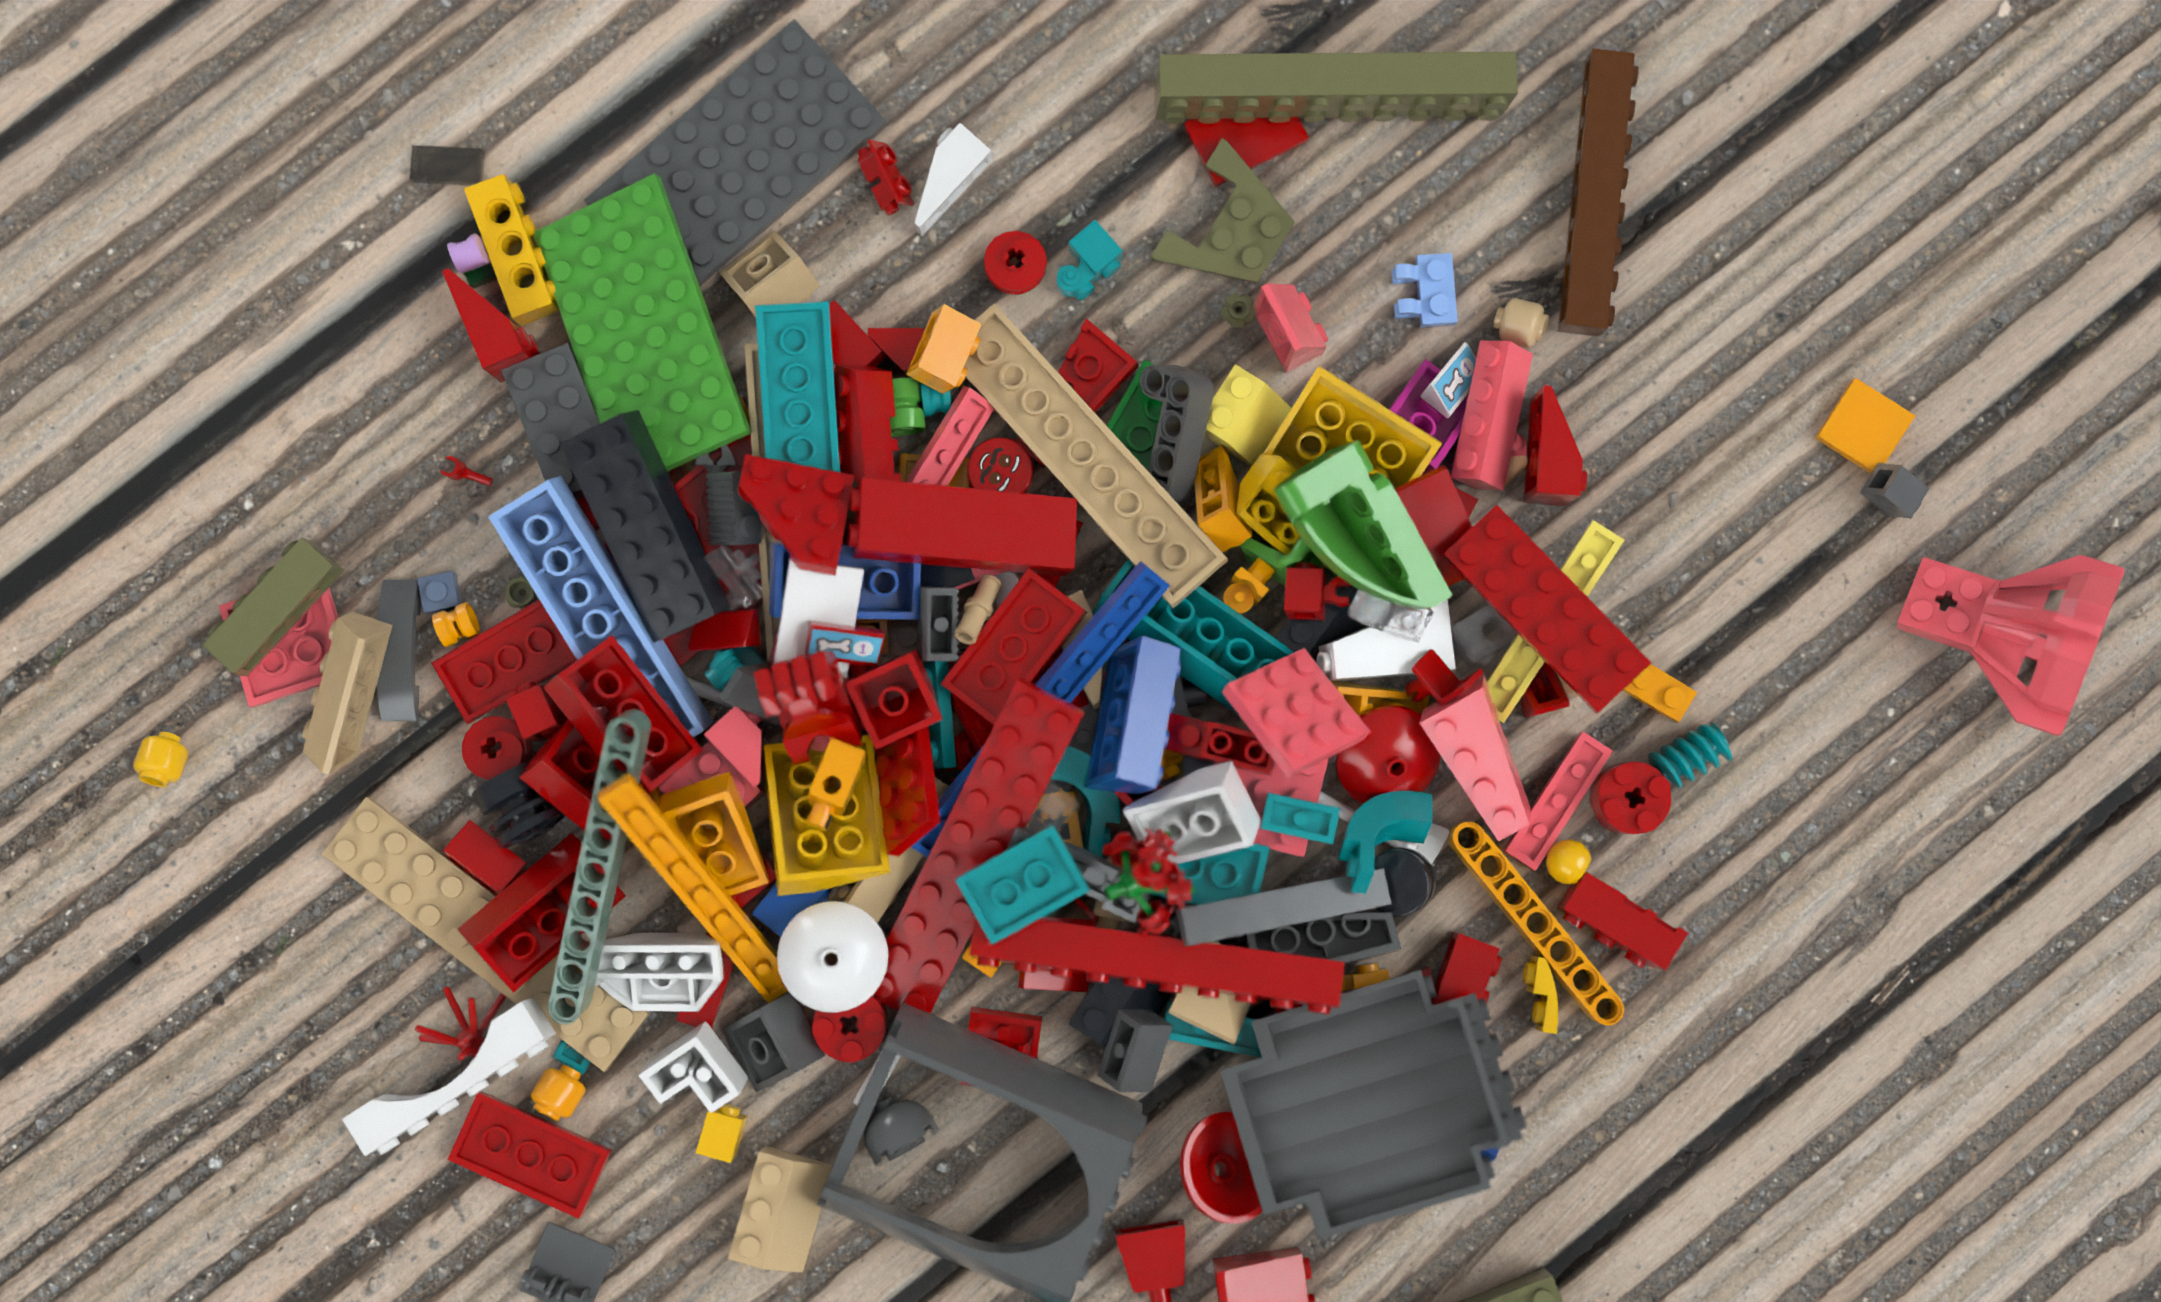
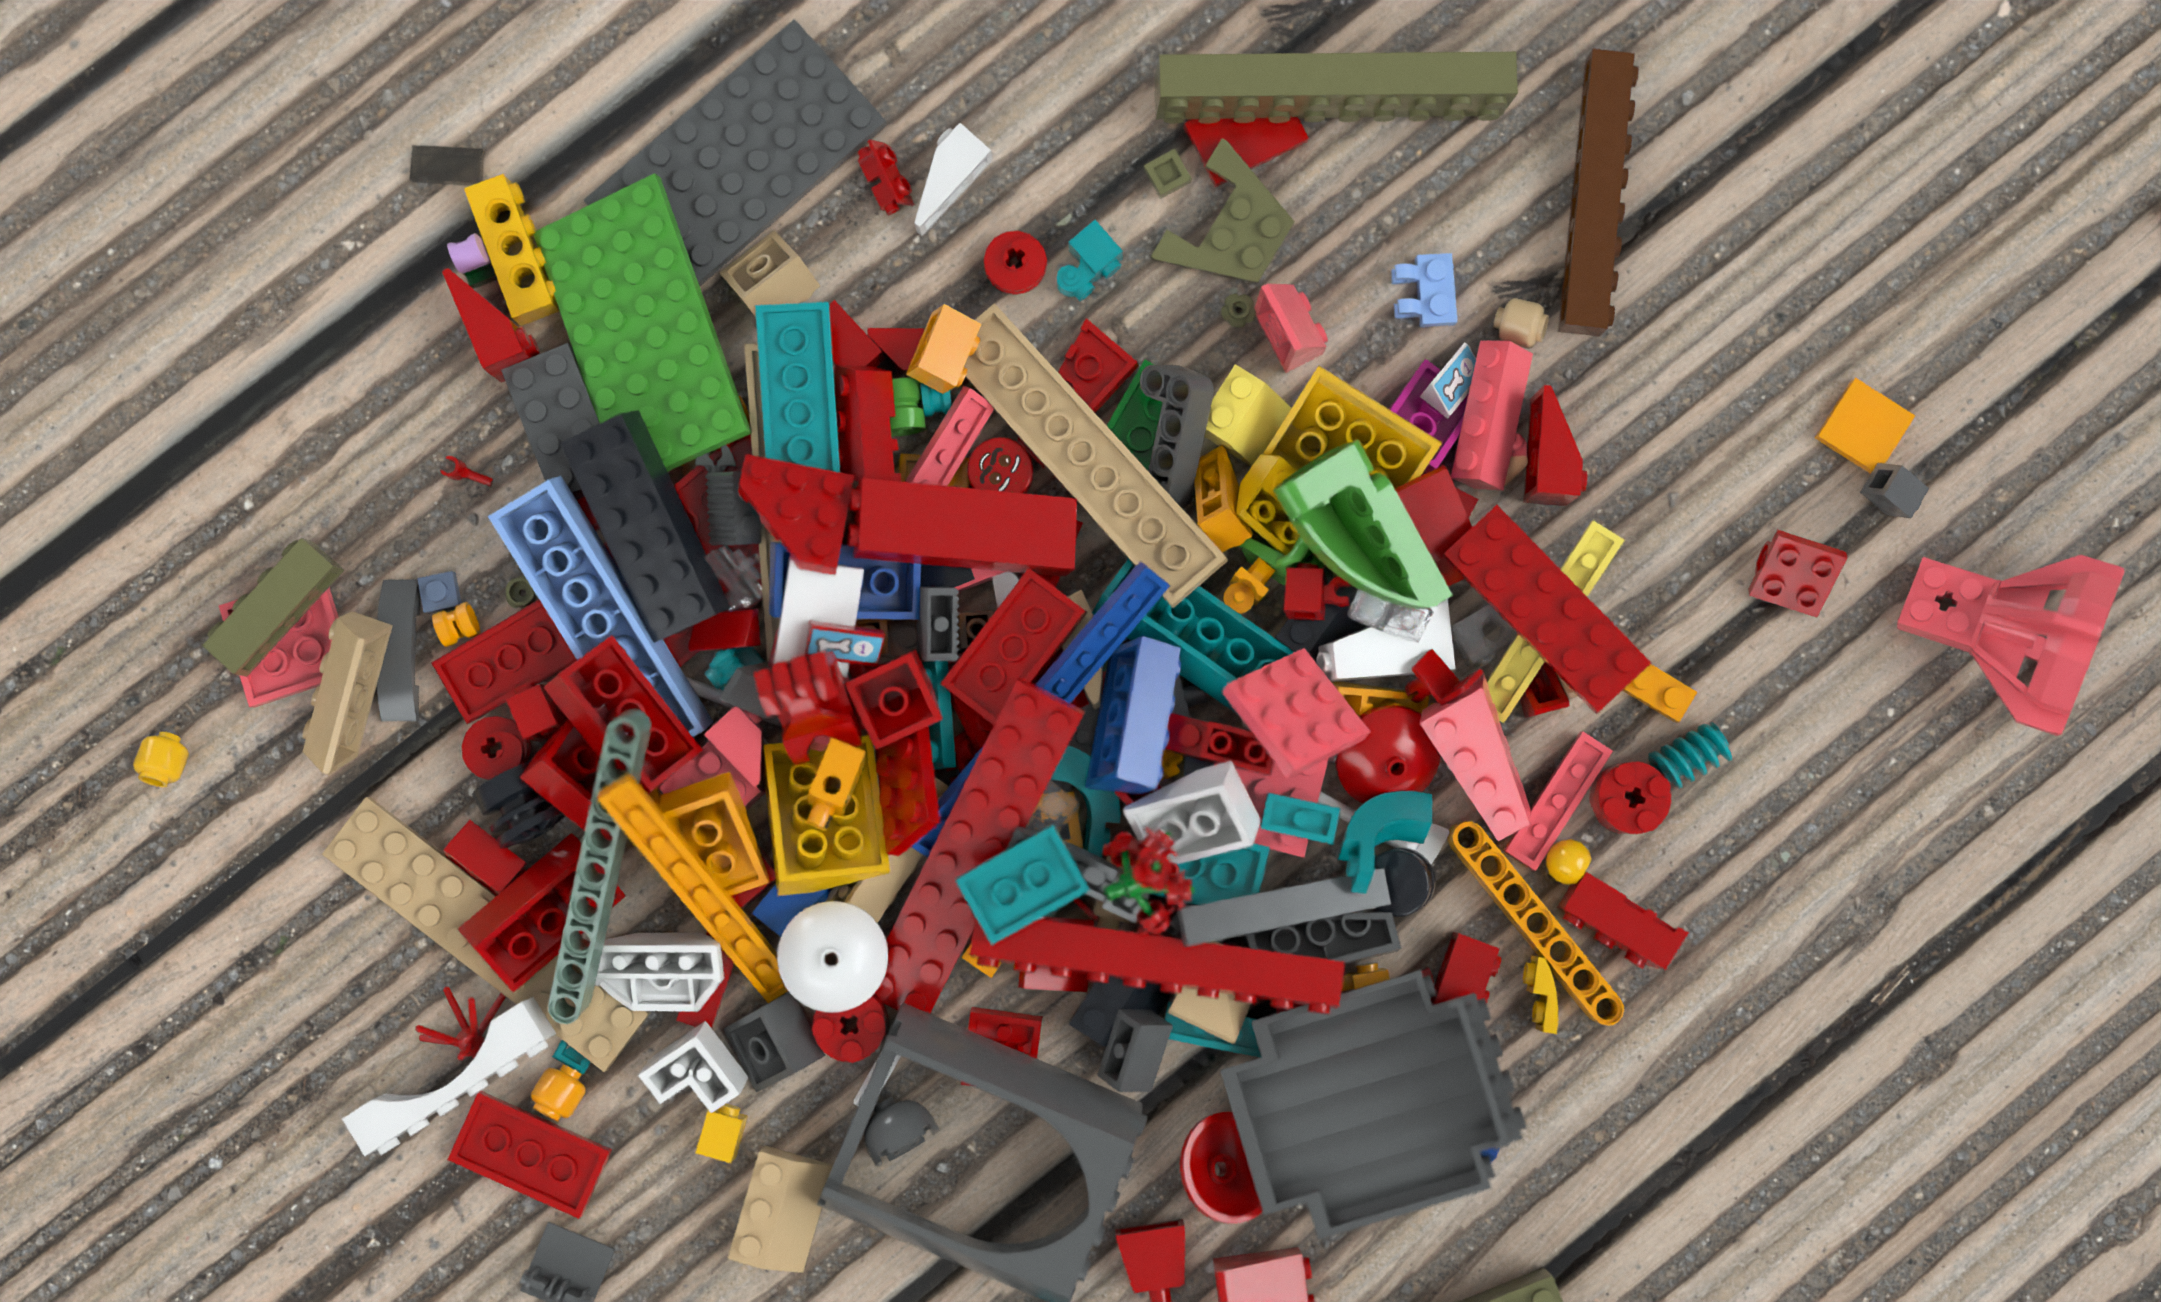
tan pin [954,575,1002,645] -> none
none -> olive plate [1144,149,1192,199]
none -> plate [1748,529,1848,618]

